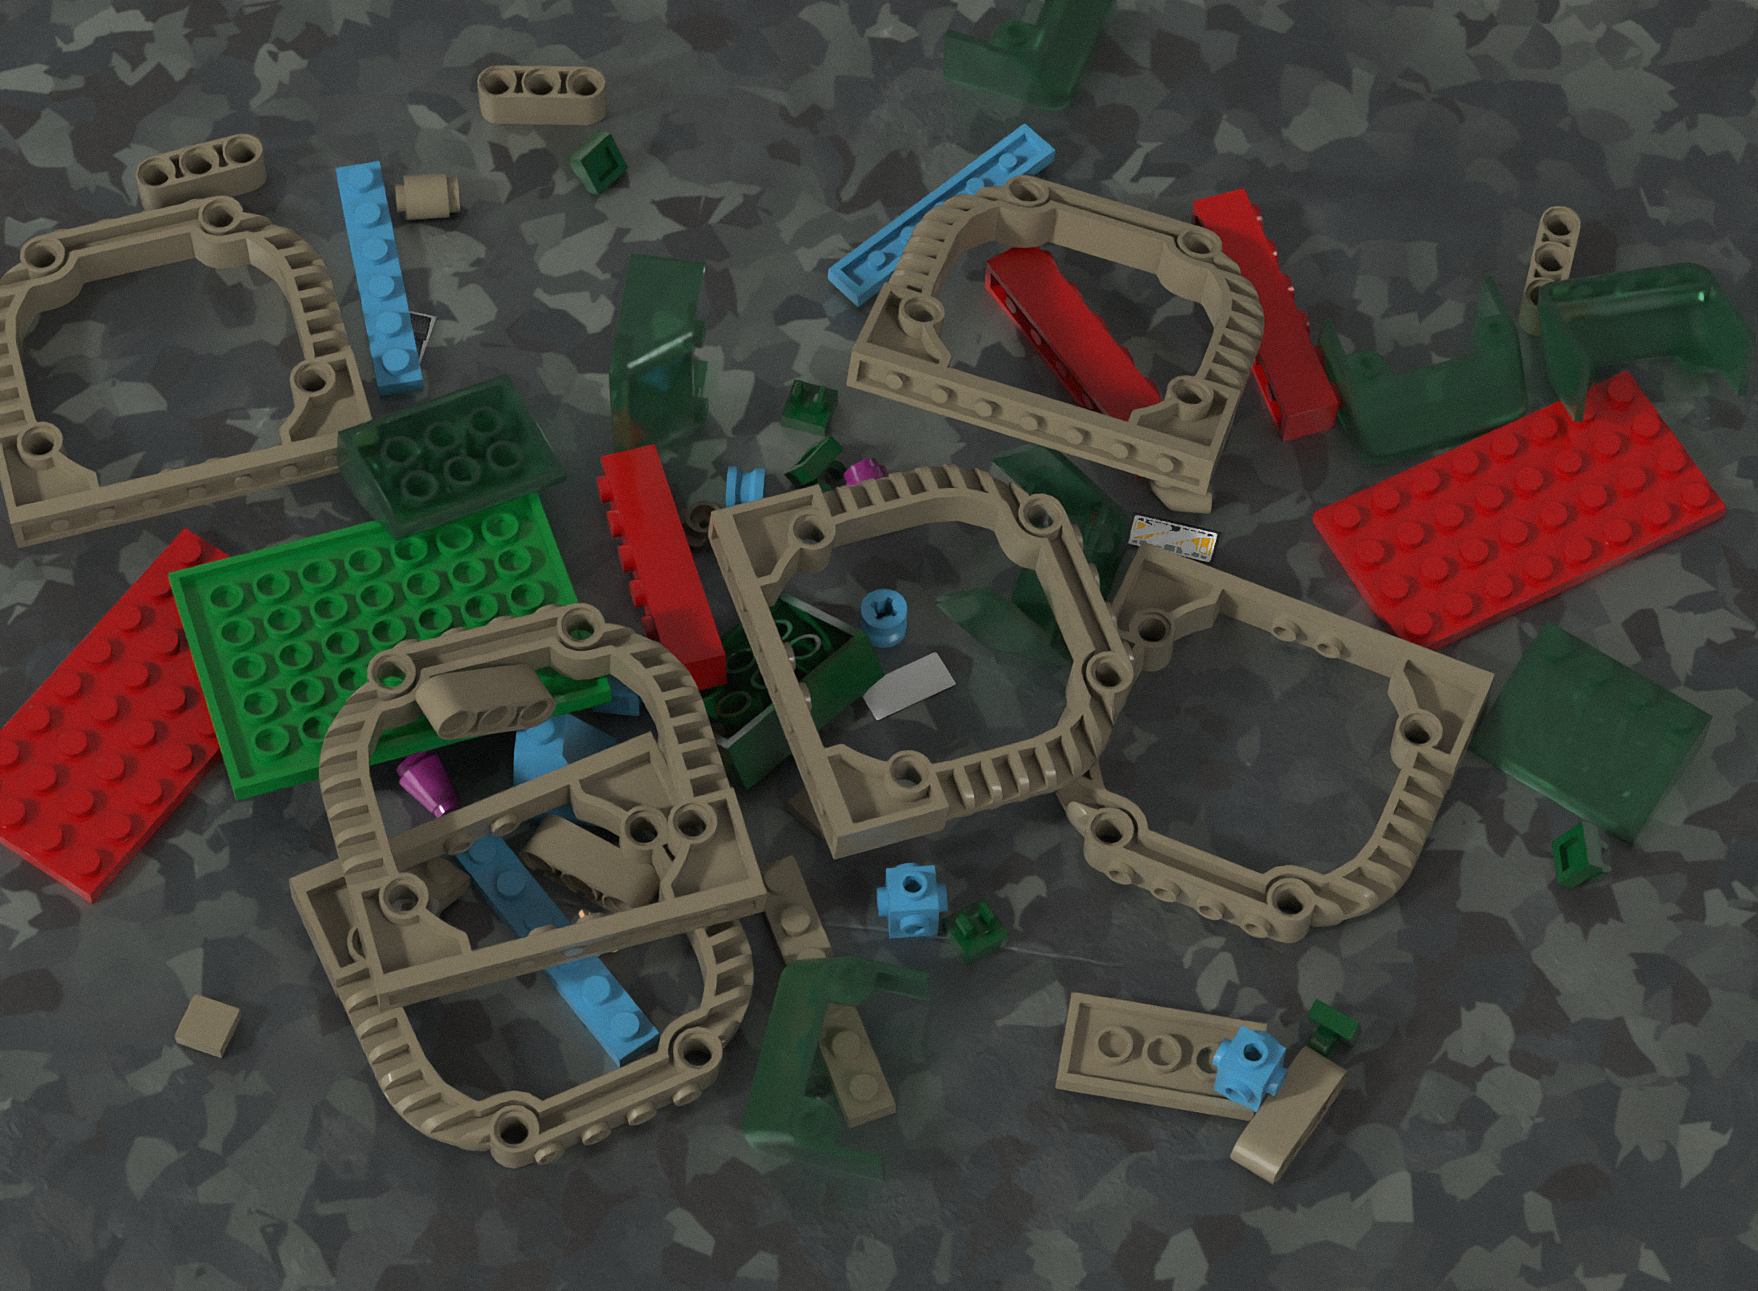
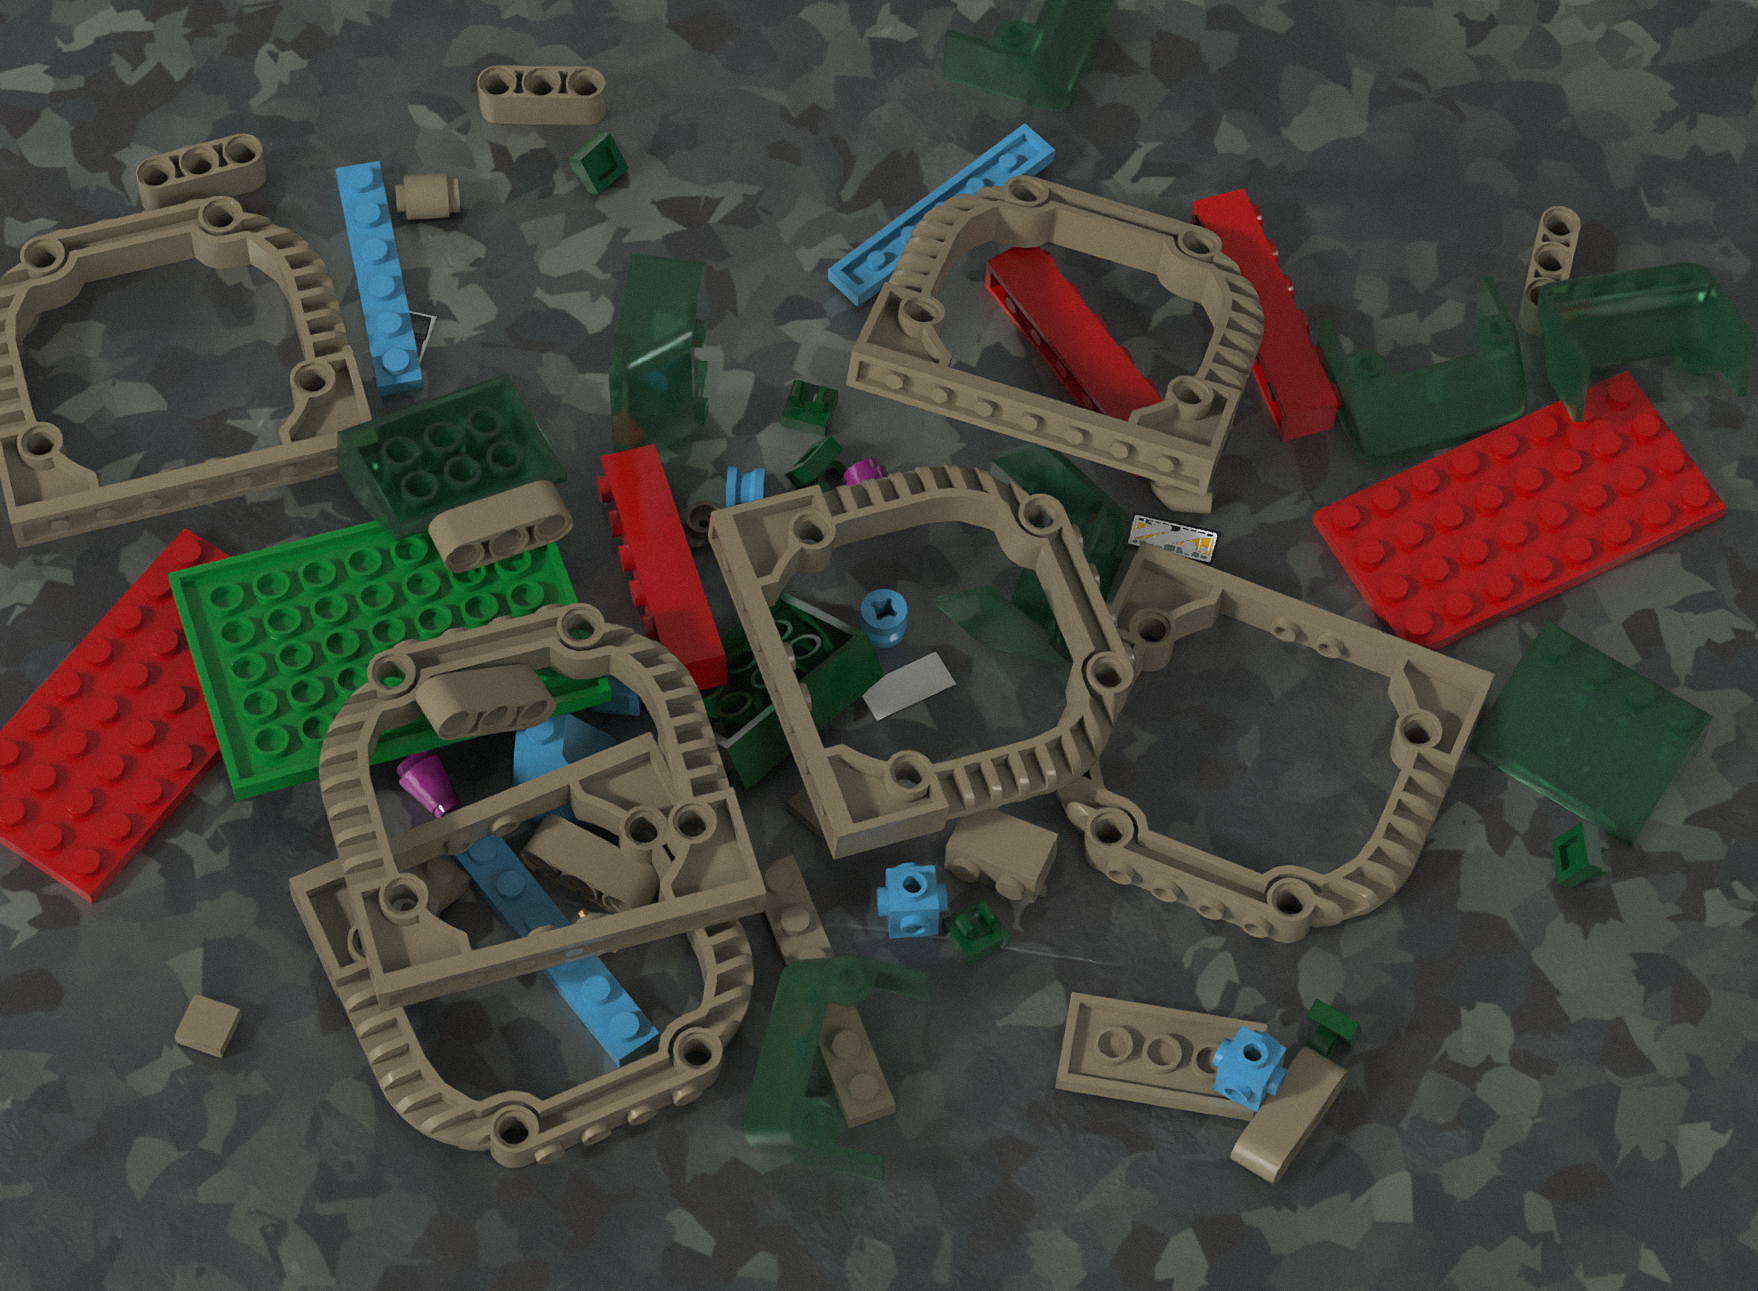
none -> dark tan beam [428,480,573,573]
none -> dark tan brick [945,809,1058,904]

